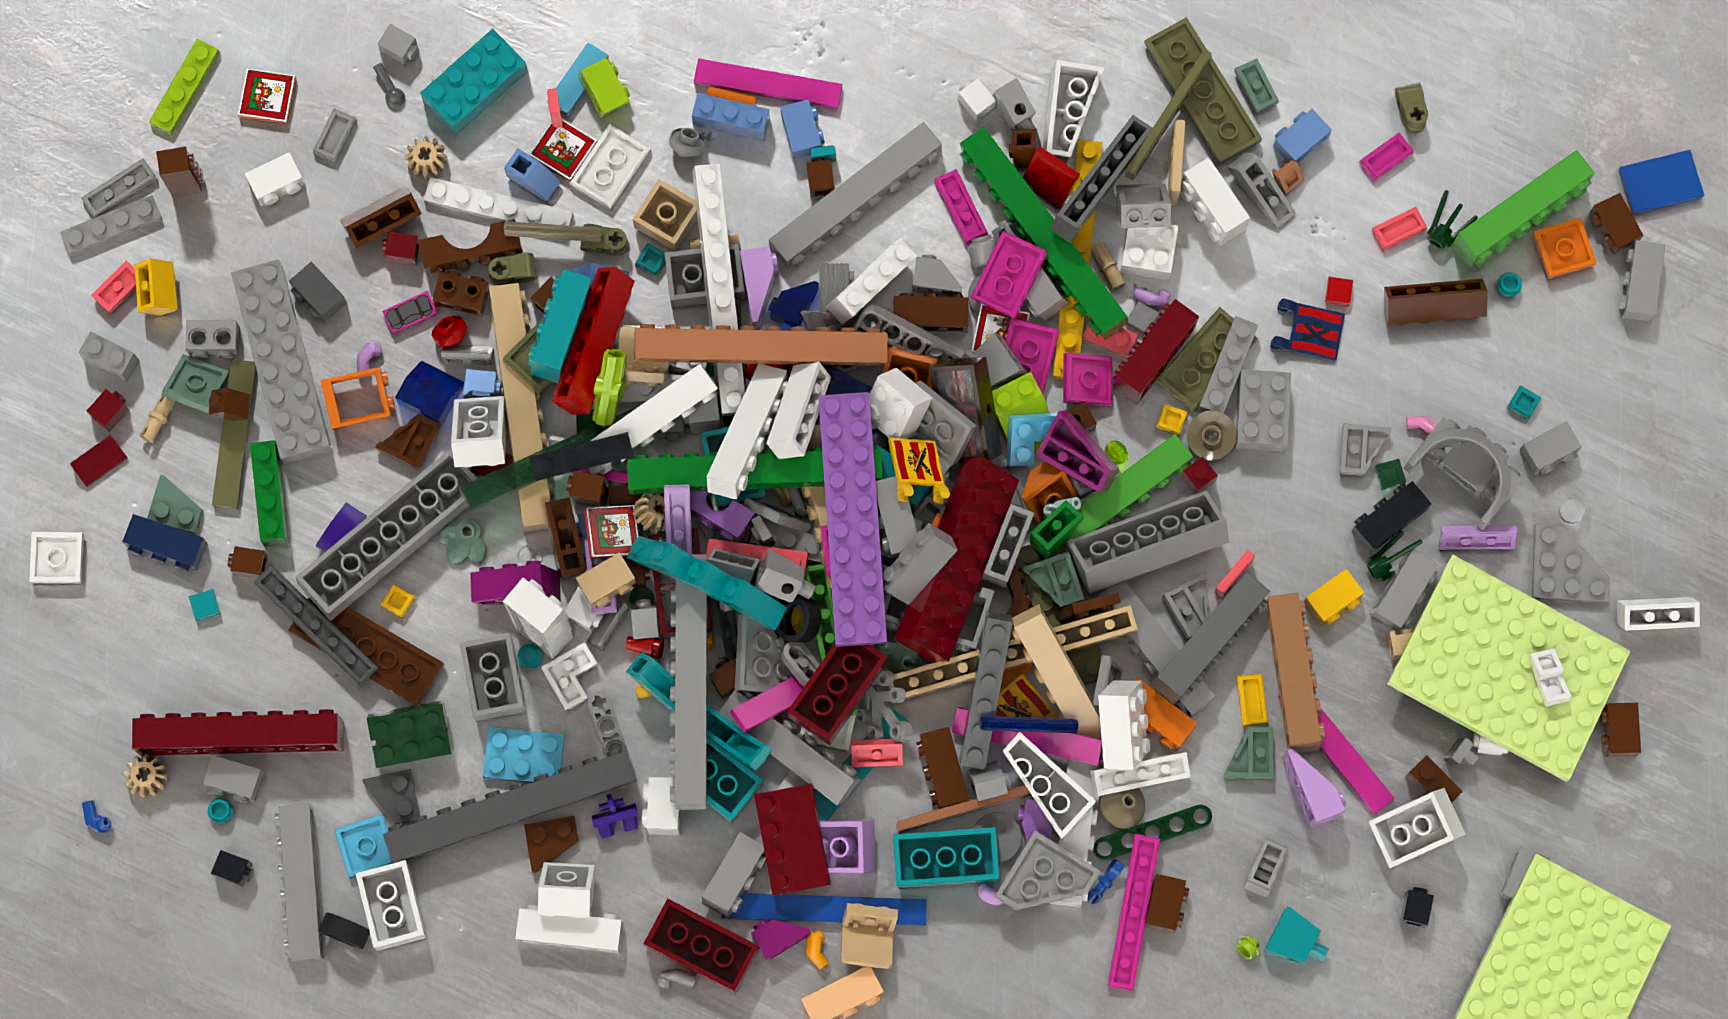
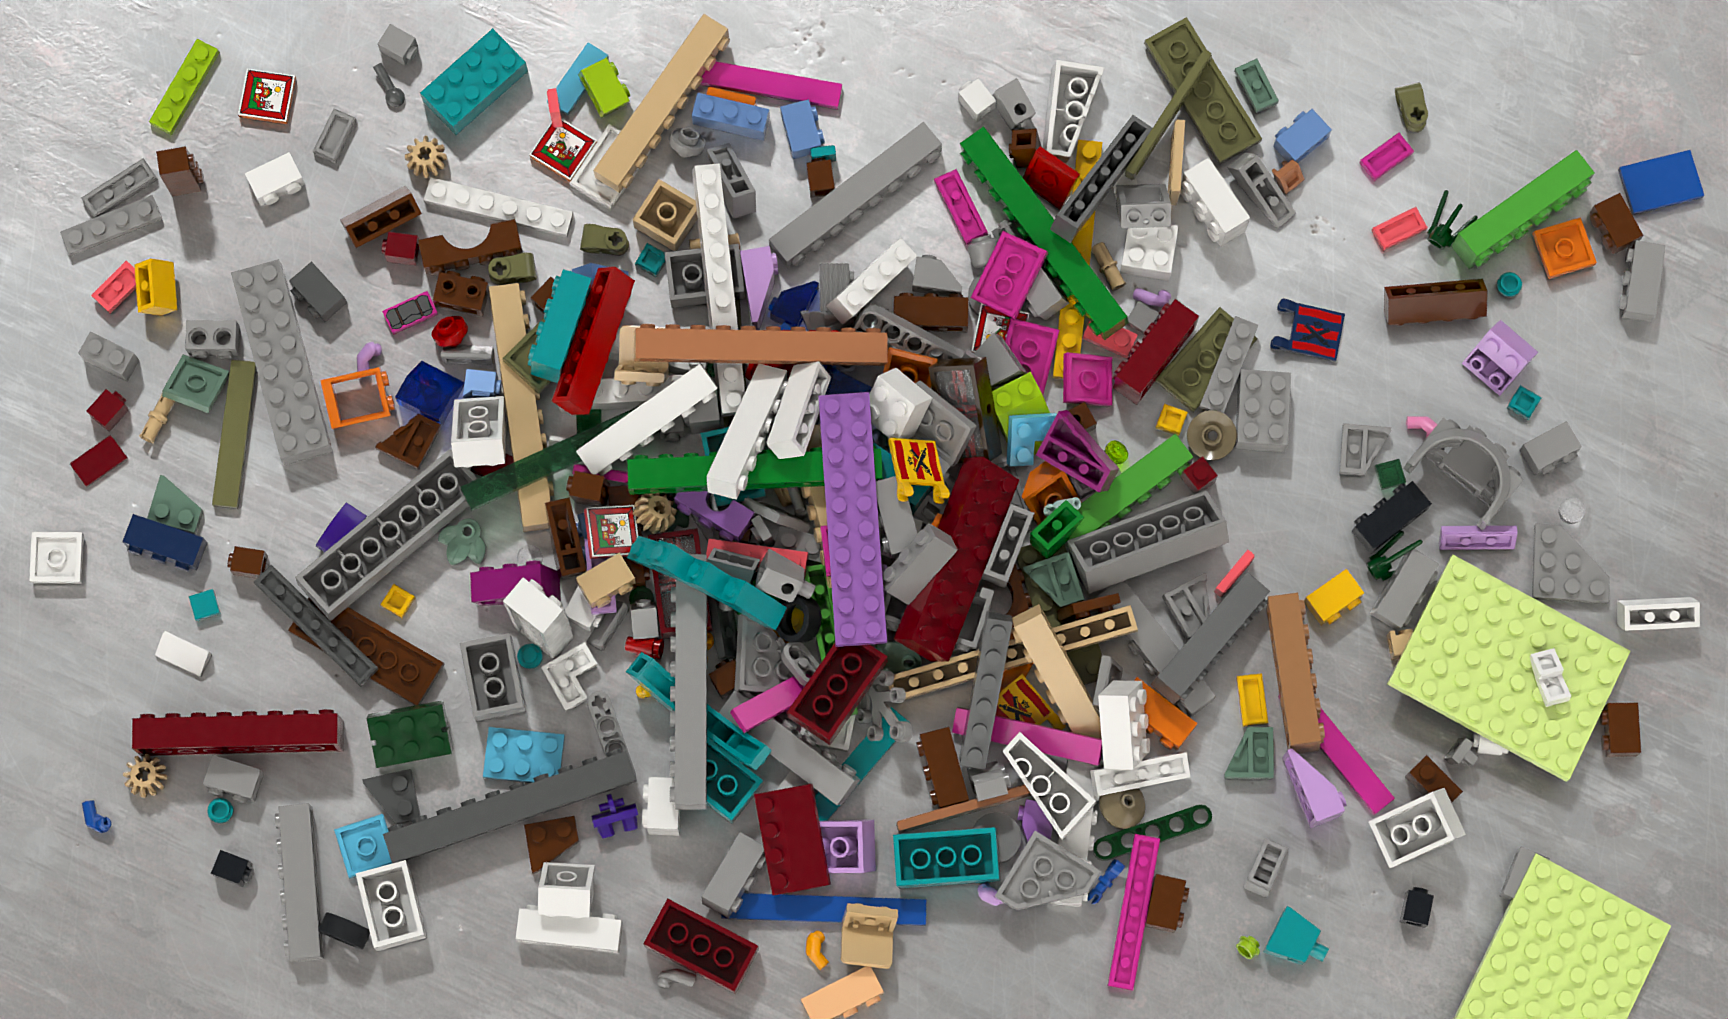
reddish brown brick [209,388,251,421] -> none
green brick [250,440,289,547] -> none
medium blue slope [504,148,561,202] -> none
dark tan axle [504,221,602,242] -> none
black plate [529,432,634,481] -> none
lime piece [592,349,627,426] -> none
lavender tile [664,484,692,555] -> none
magenta slope [751,919,811,962] -> none
coral plate [851,739,903,767] -> none
clear blue axle [980,716,1079,734] -> none
red tile [1325,276,1353,306] -> none
none -> white slope [155,631,212,677]
none -> tan brick [593,14,730,193]
none -> light grey slope [706,143,756,219]
none -> lavender slope [1462,320,1538,396]

